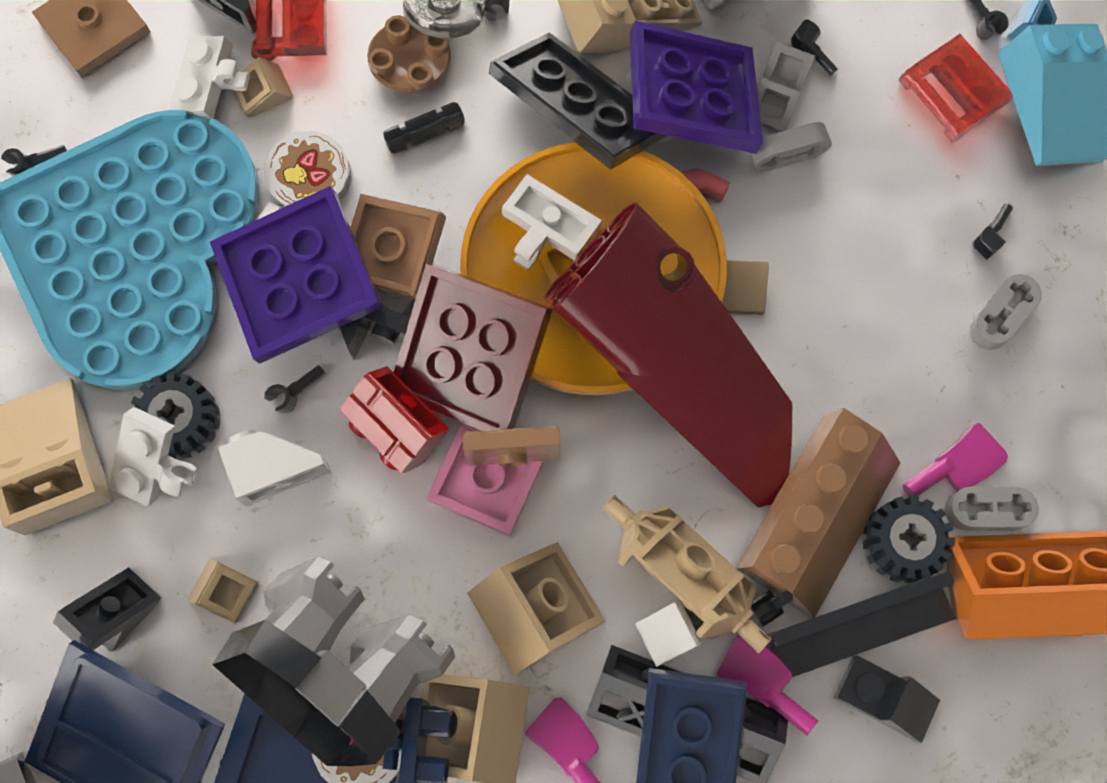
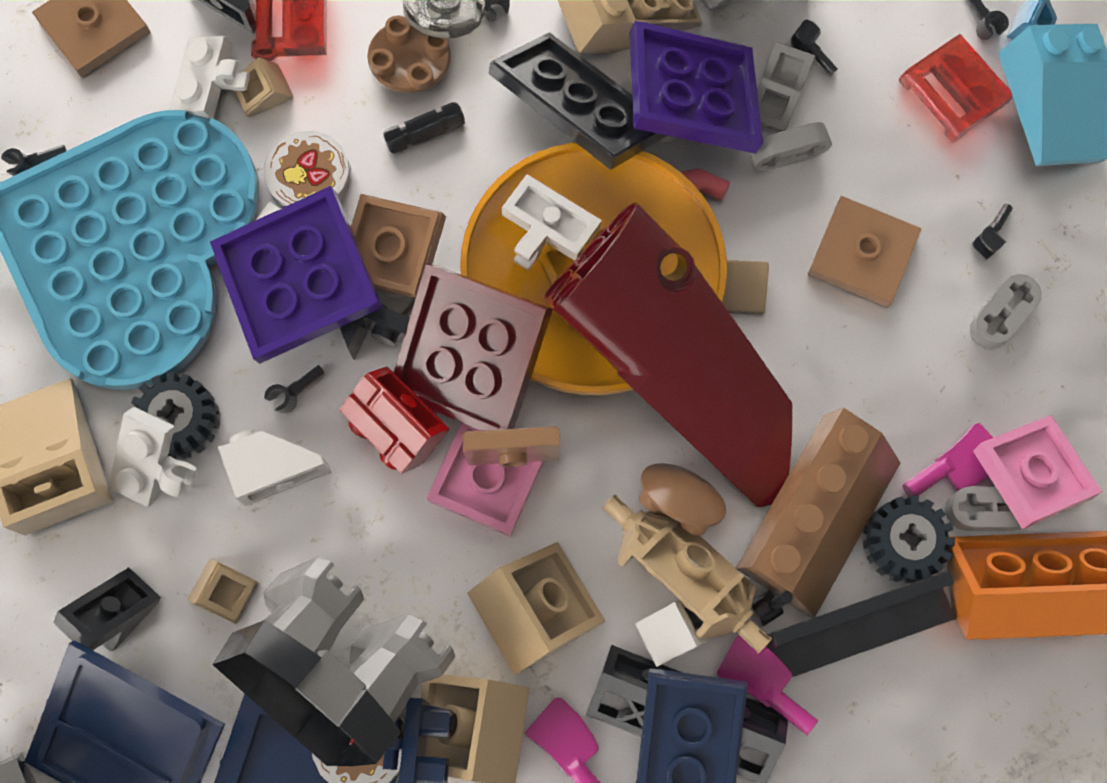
black slope [834,655,940,743] -> none
none -> medium nougat dish [639,463,726,536]
none -> medium nougat plate [807,196,922,308]
none -> bright pink tile [973,415,1102,529]

